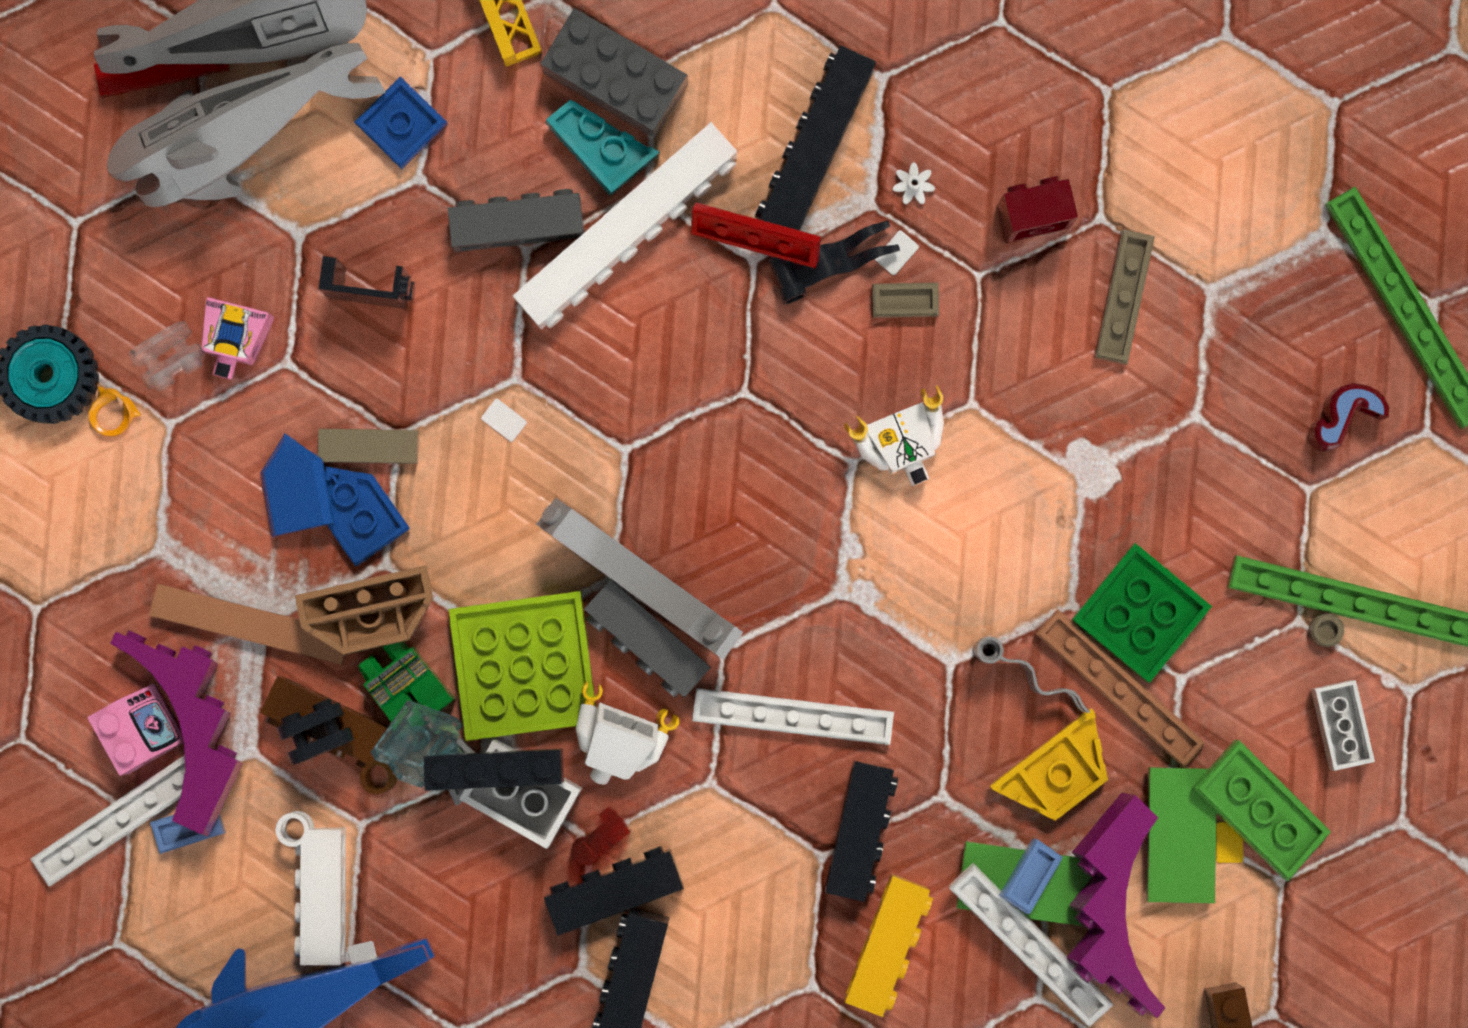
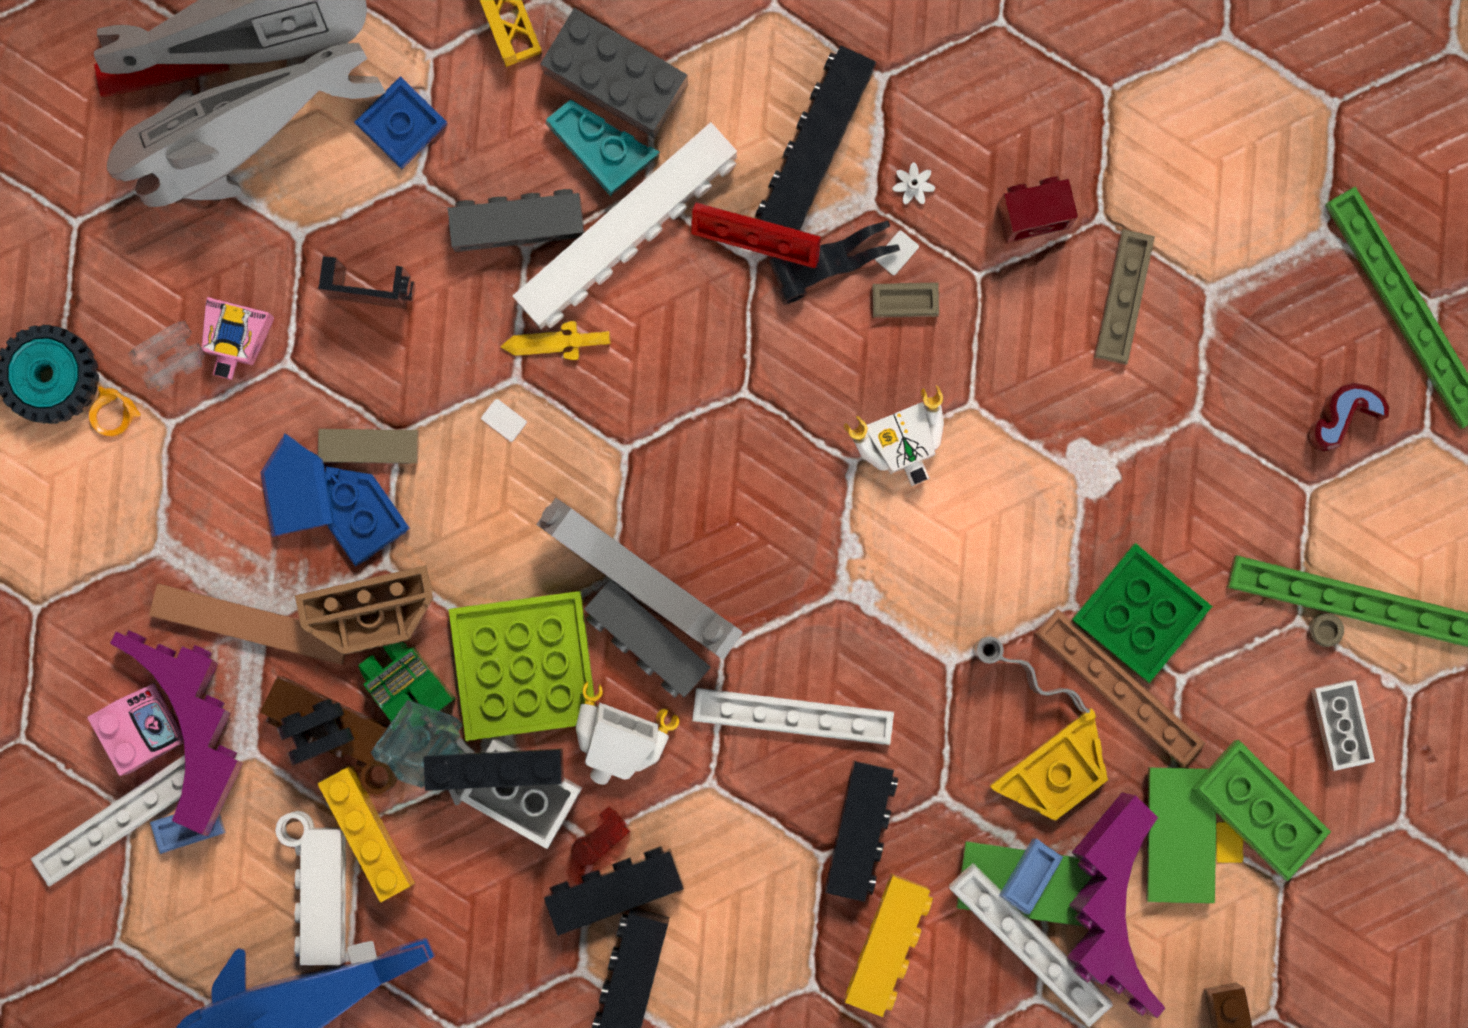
none -> yellow brick [317,766,415,903]
none -> yellow sword [500,321,611,360]

